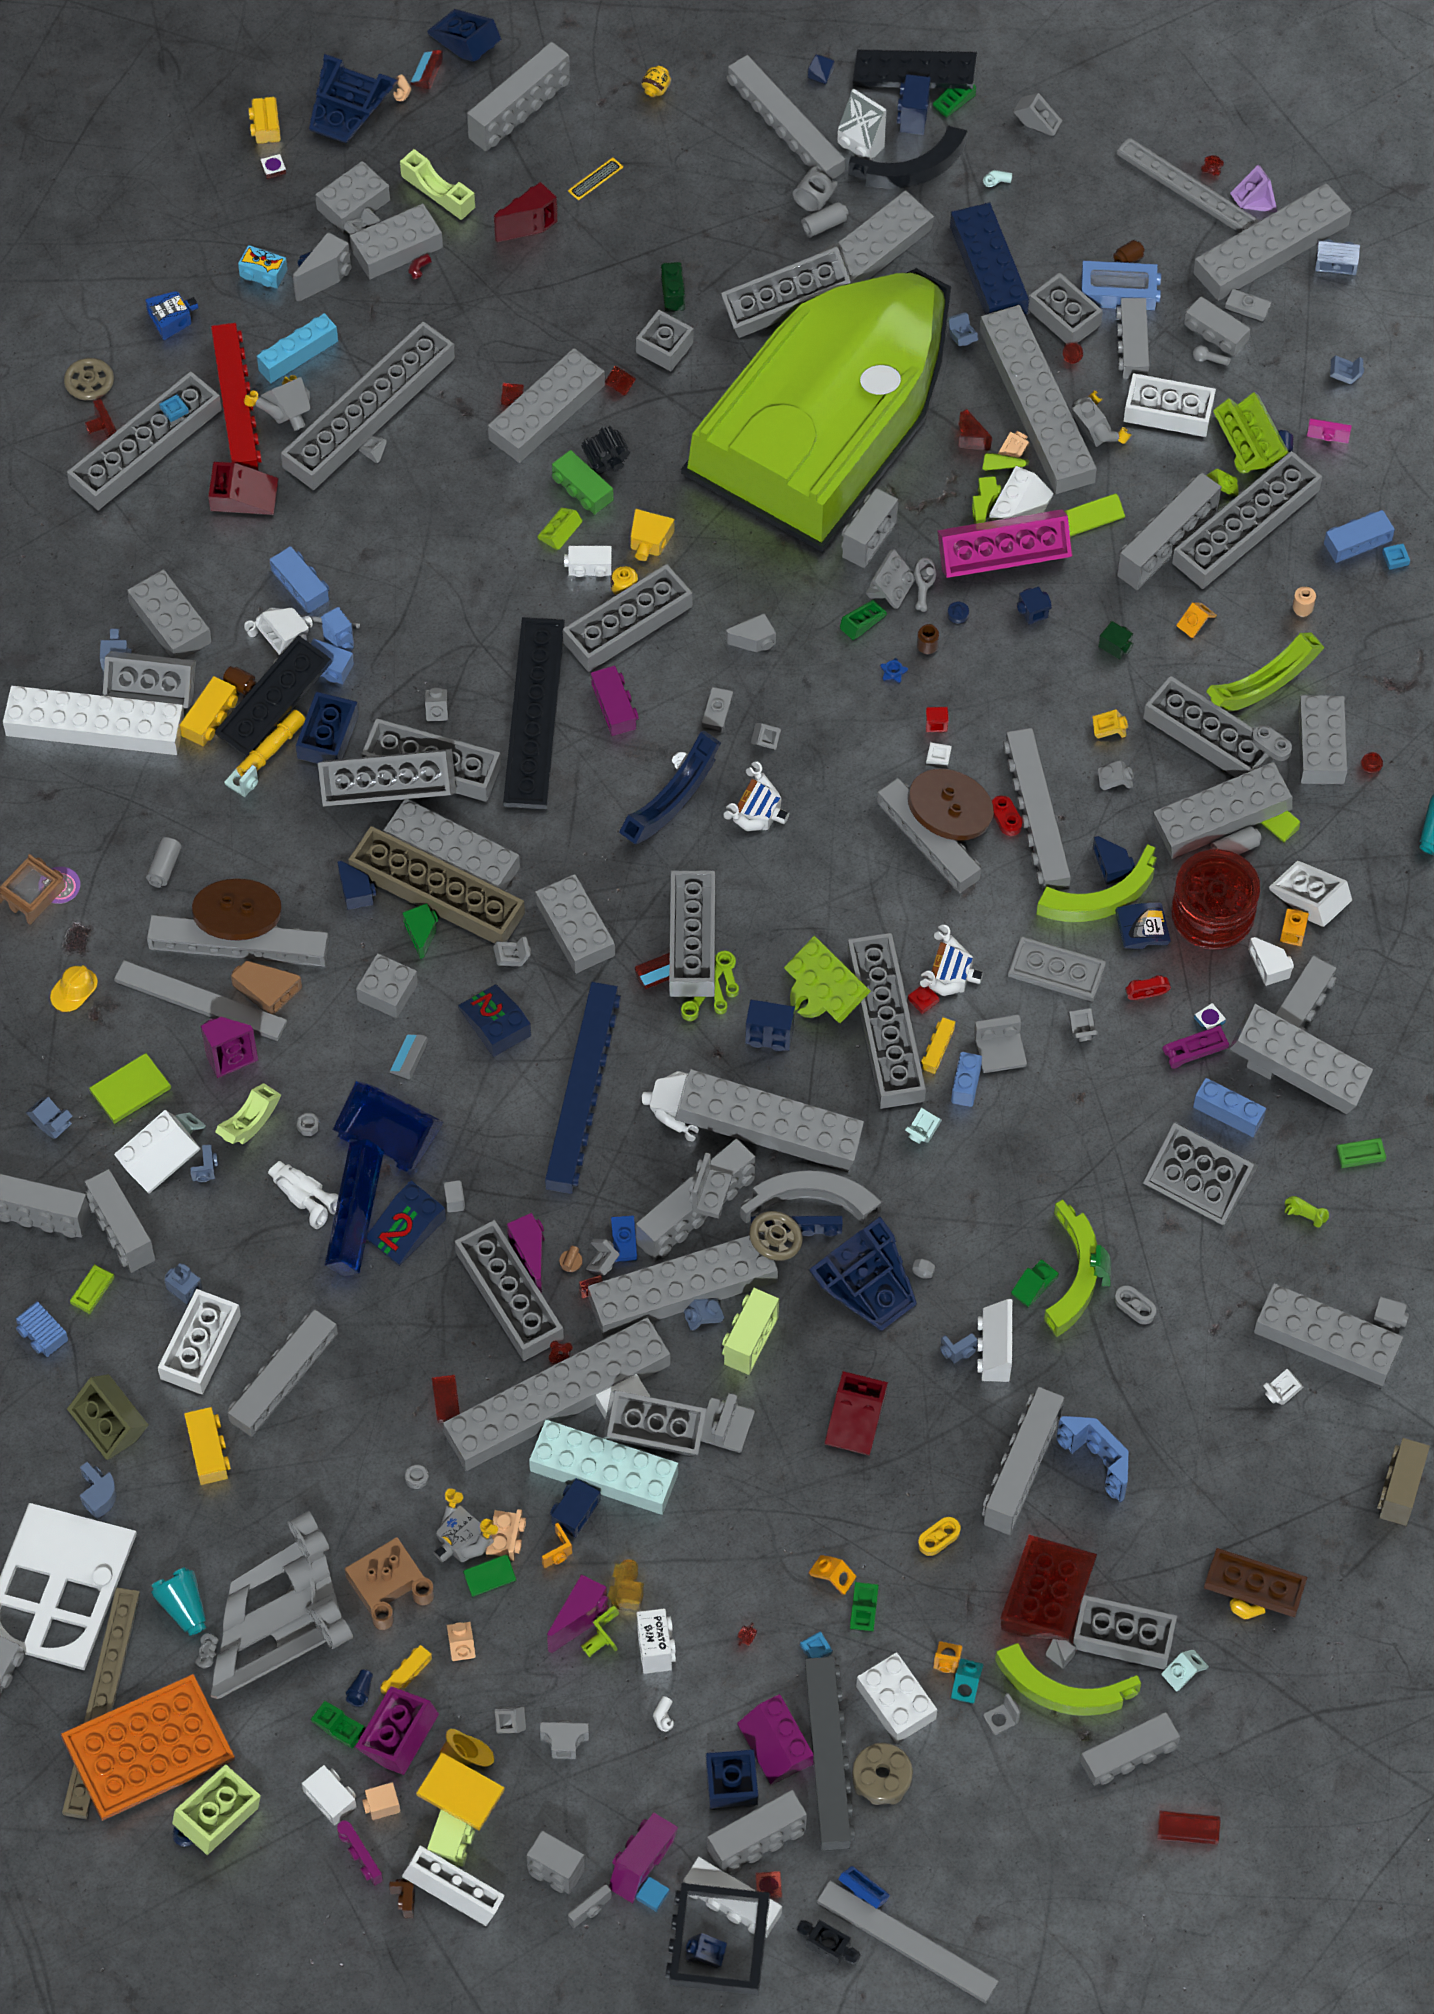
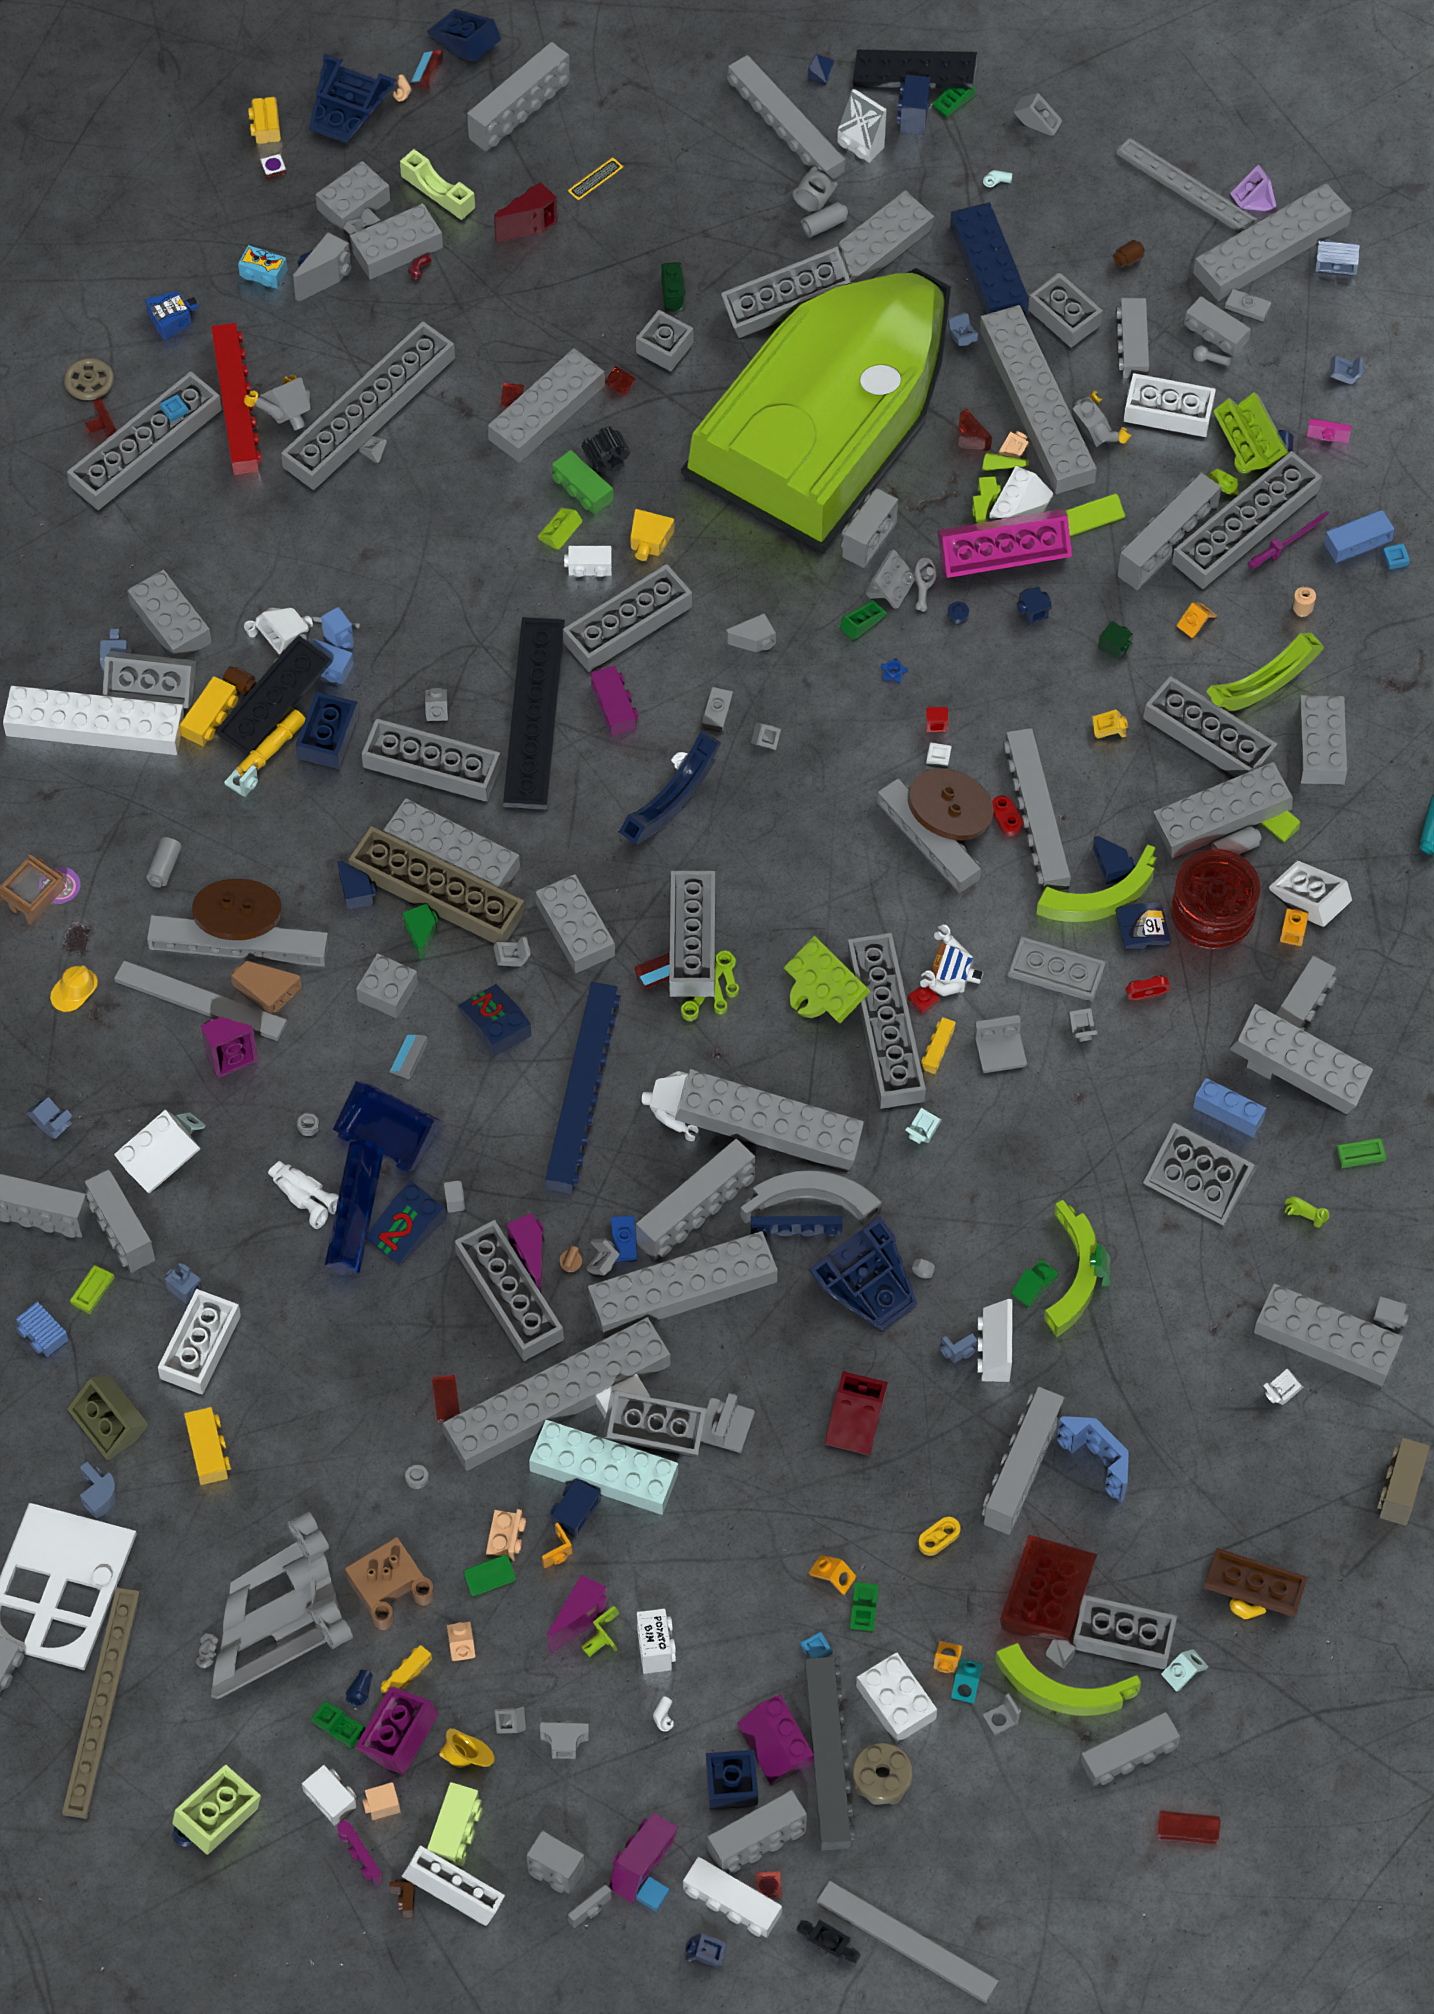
orange plate [61,1674,235,1821] -> none
lime tile [89,1053,171,1124] -> none
teal cone [151,1567,207,1636] -> none
sand blue bracket [190,1145,218,1182] -> none
dark red slope [208,461,279,515] -> none
yellowish green arch [215,1083,281,1145] -> none
light grey brick [228,1309,338,1437] -> none
medium azure brick [257,313,338,383] -> none
medium blue brick [270,546,329,614] -> none
light grey brick [318,749,456,806] -> none
yellow tile [416,1753,505,1831] -> none
light grey torso [434,1488,498,1563] -> none
clear red plate [548,1341,573,1364] -> none
clear red tile [579,1275,603,1299] -> none
clear yellow brick [608,1559,644,1613] -> none
yellow head [610,566,638,595] -> none
yellow head [641,66,671,97] -> none
black window [665,1883,770,1996] -> none
sand blue bracket [684,1298,724,1330] -> none
light grey bracket [689,1153,732,1219] -> none
yellowish green brick [722,1288,779,1375] -> none
torso [724,762,789,831] -> none
clear red plate [737,1622,758,1647] -> none
dark blue brick [745,1000,795,1051] -> none
dark tan plate [749,1211,803,1261] -> none
blue plate [838,1866,890,1909] -> none
black arch [848,126,968,189] -> none
reddish brown brick [917,624,939,654] -> none
medium blue brick [951,1052,982,1107] -> none
clear red plate [1063,342,1084,364] -> none
medium blue piece [1081,261,1161,310] -> none
light grey bracket [1098,760,1134,790] -> none
light grey plate [1115,1286,1156,1324] -> none
magenta plate [1162,1026,1229,1069] -> none
tile [1194,1003,1226,1030] -> none
clear red plate [1201,155,1224,176] -> none
white slope [1248,937,1294,986] -> none
light grey plate [1252,725,1292,761] -> none
clear red plate [1361,752,1383,774] -> none
none -> magenta sword [1248,511,1329,569]

